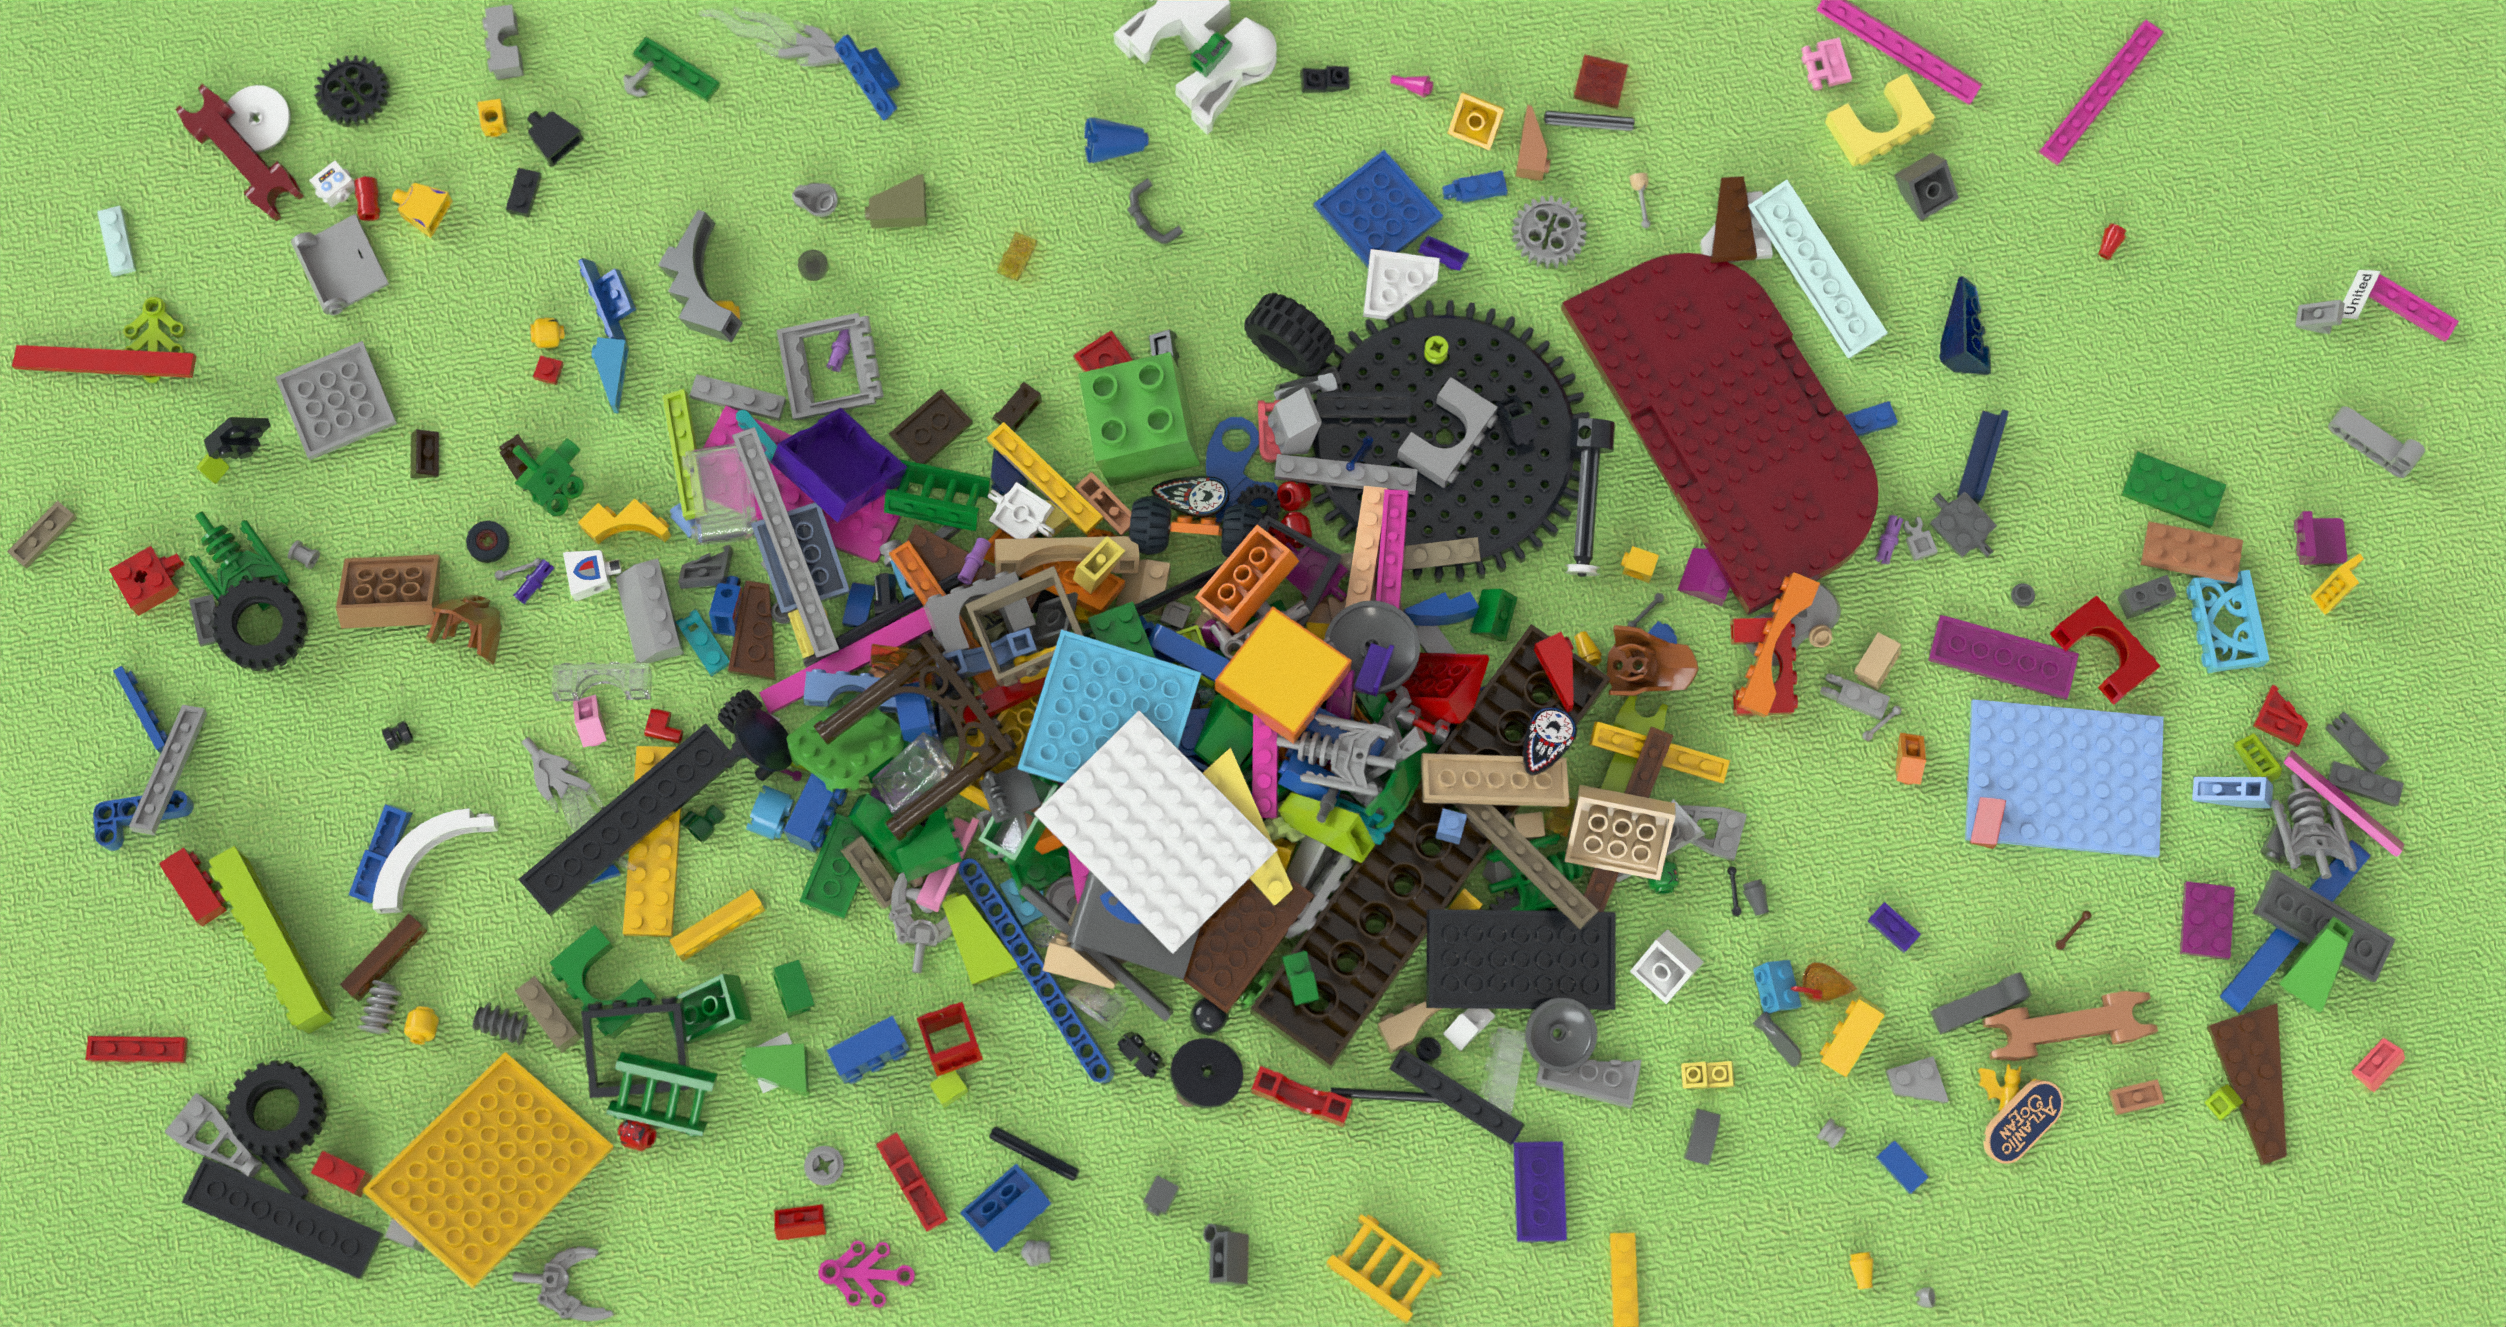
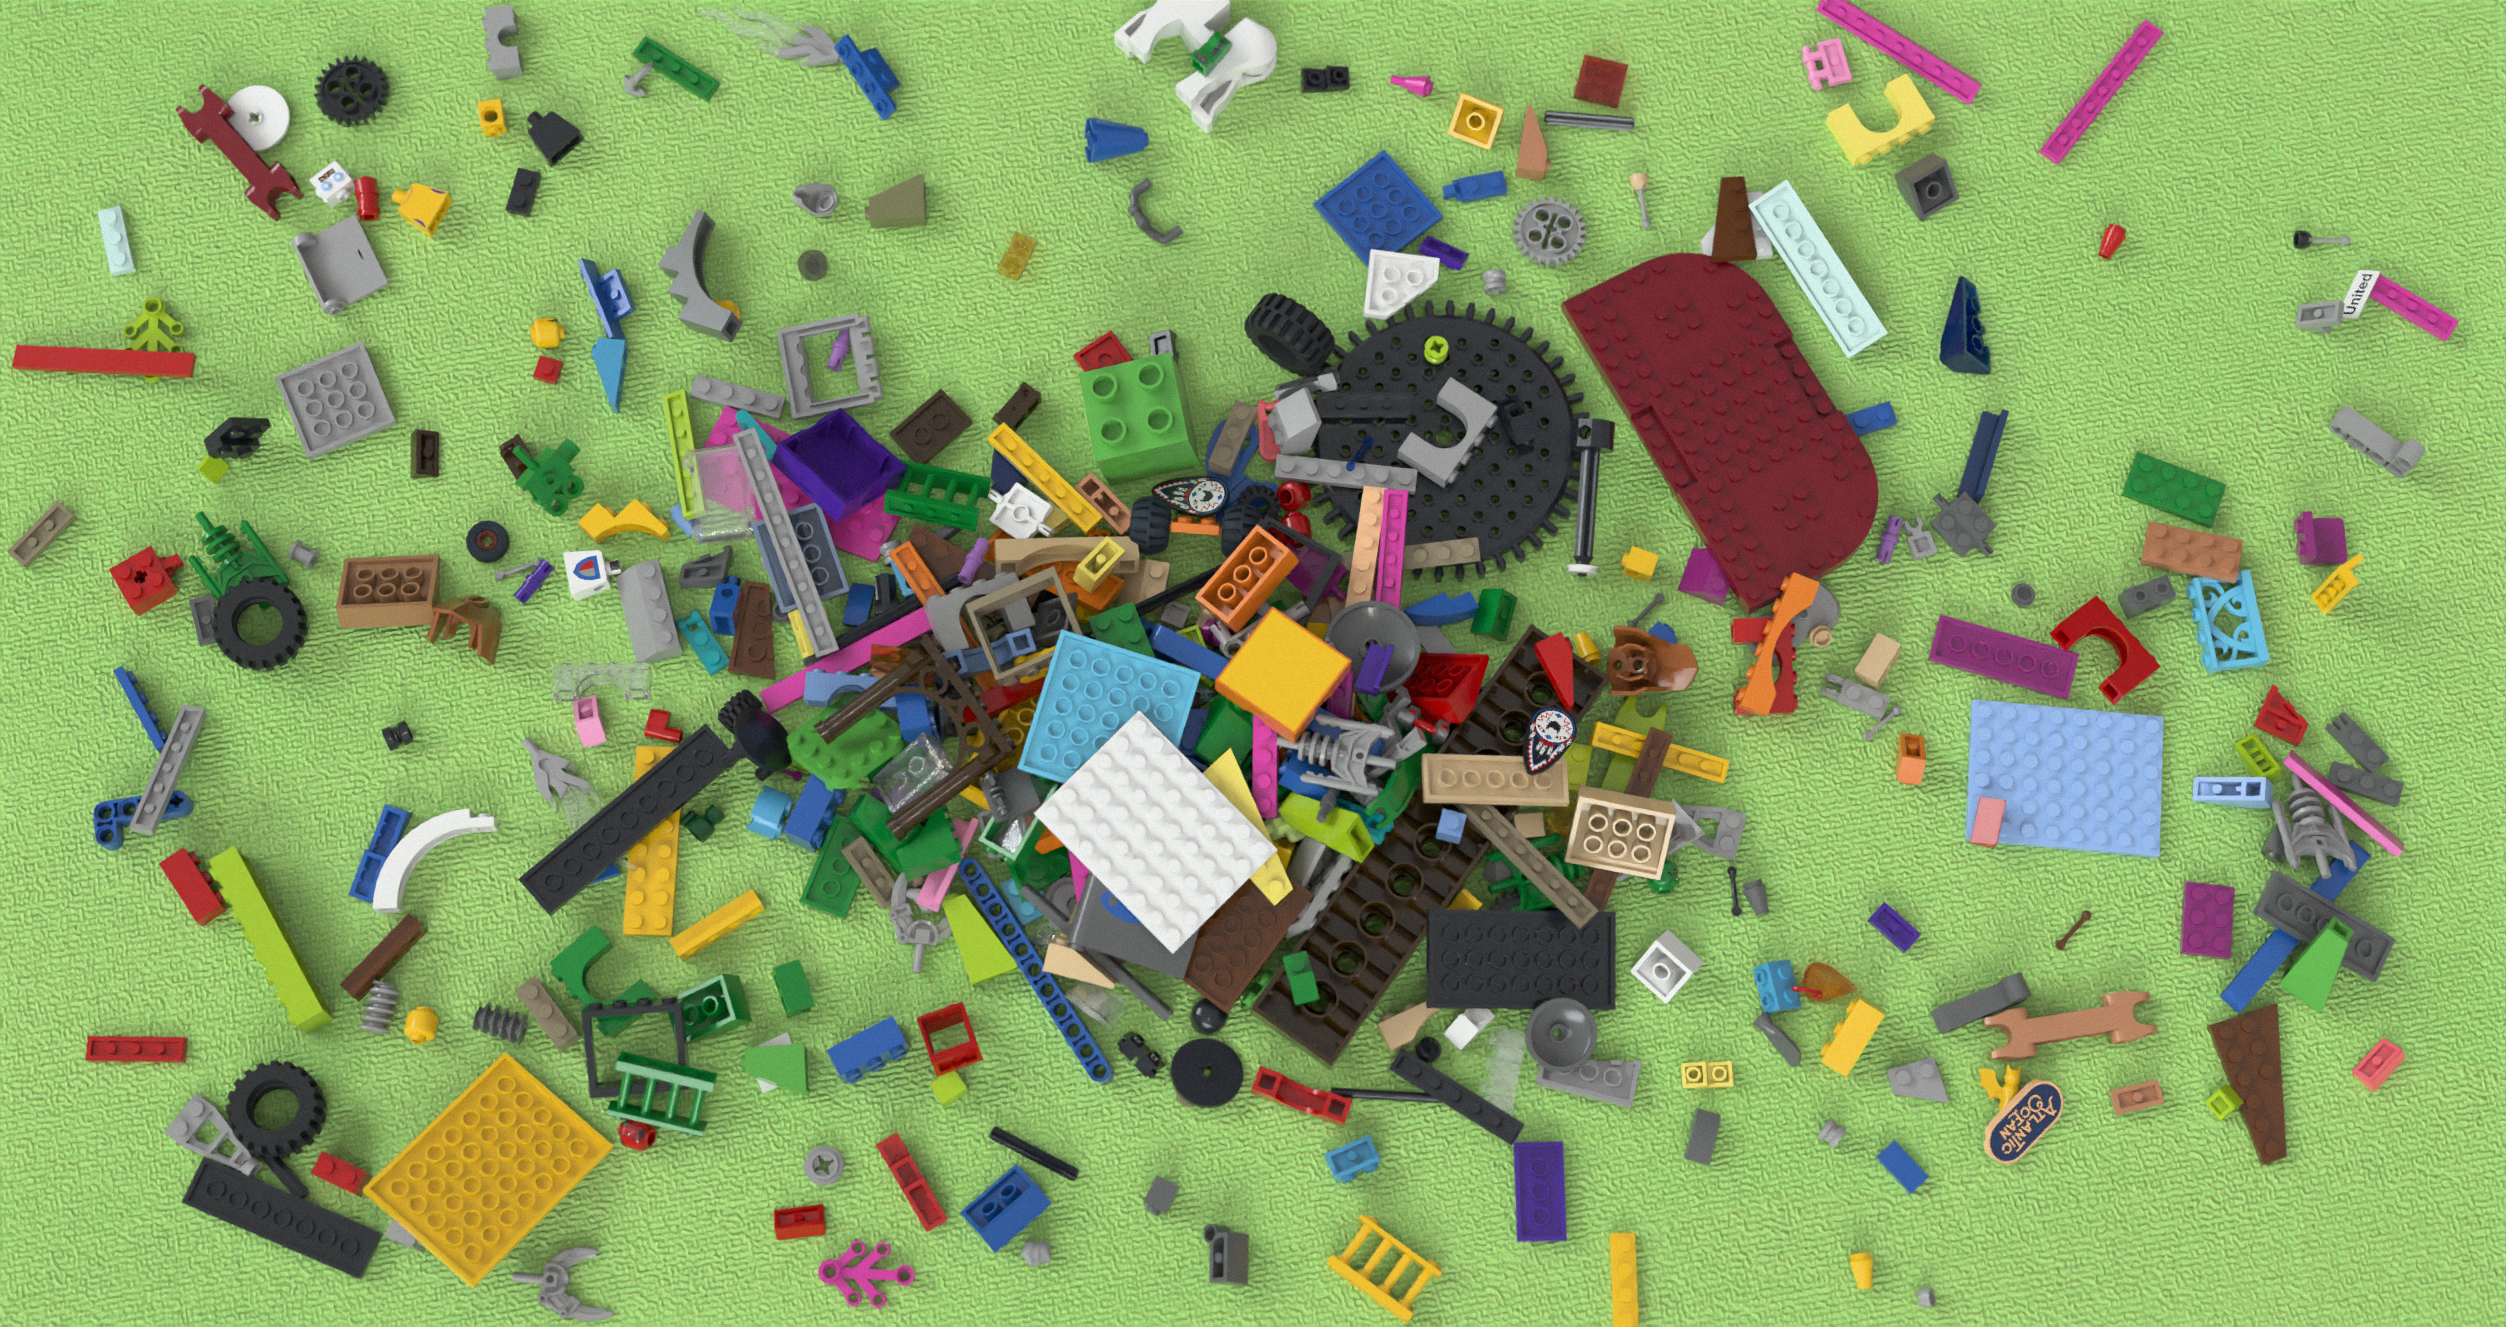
none -> dark tan arch [1209,400,1258,479]
none -> dark azure bracket [1324,1135,1382,1184]
none -> light grey wheel [1483,269,1507,295]
none -> neon yellow wing [1561,743,1593,793]
none -> hinge [2293,230,2350,249]

